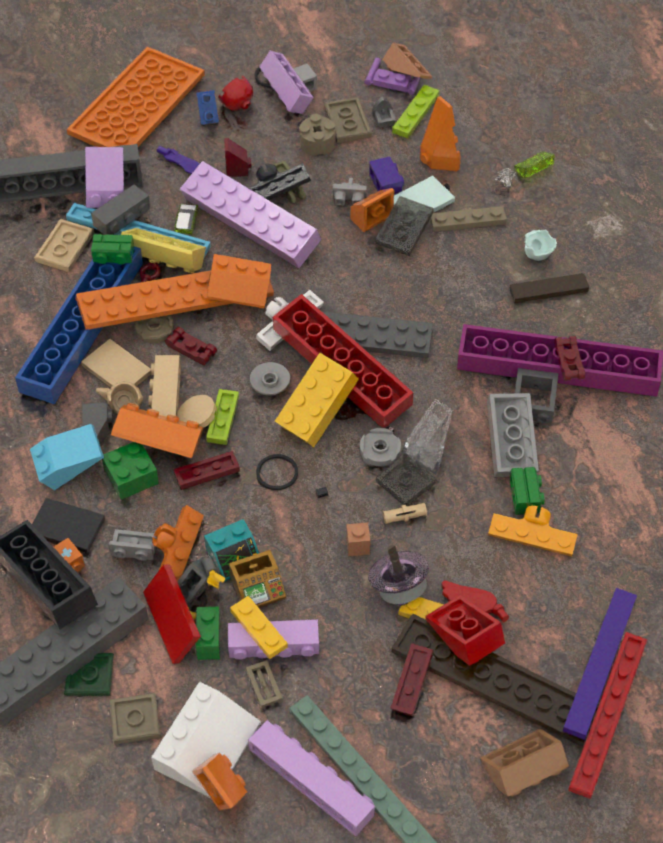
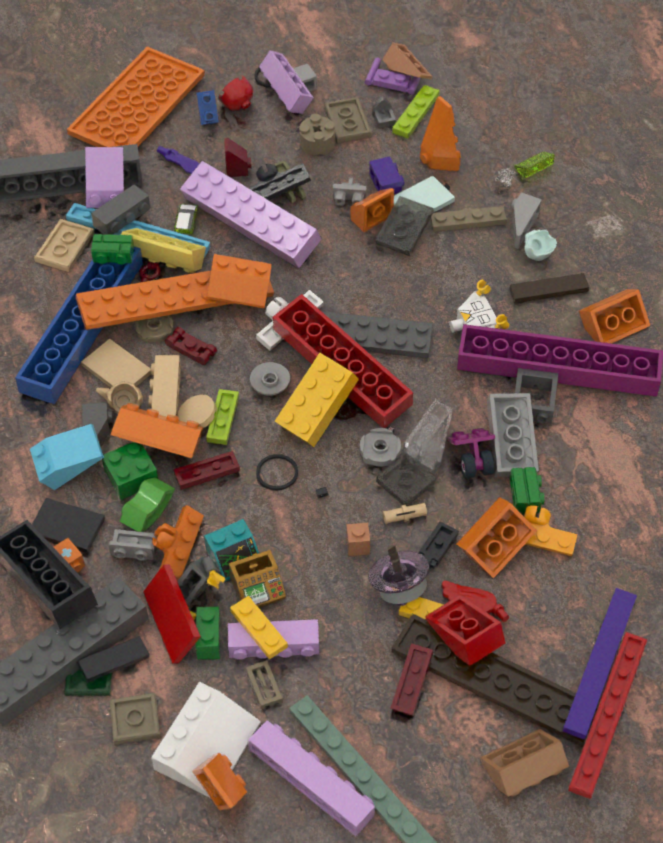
dark red plate [555,336,585,381] -> none
none -> black tile [78,636,149,683]
none -> bright green brick [120,477,175,532]
none -> black hinge [417,522,459,575]
none -> plate [447,428,495,479]
none -> white torso [449,280,509,332]
none -> orange slope [456,497,537,578]
none -> light grey slope [511,192,542,249]
none -> orange slope [579,289,651,344]

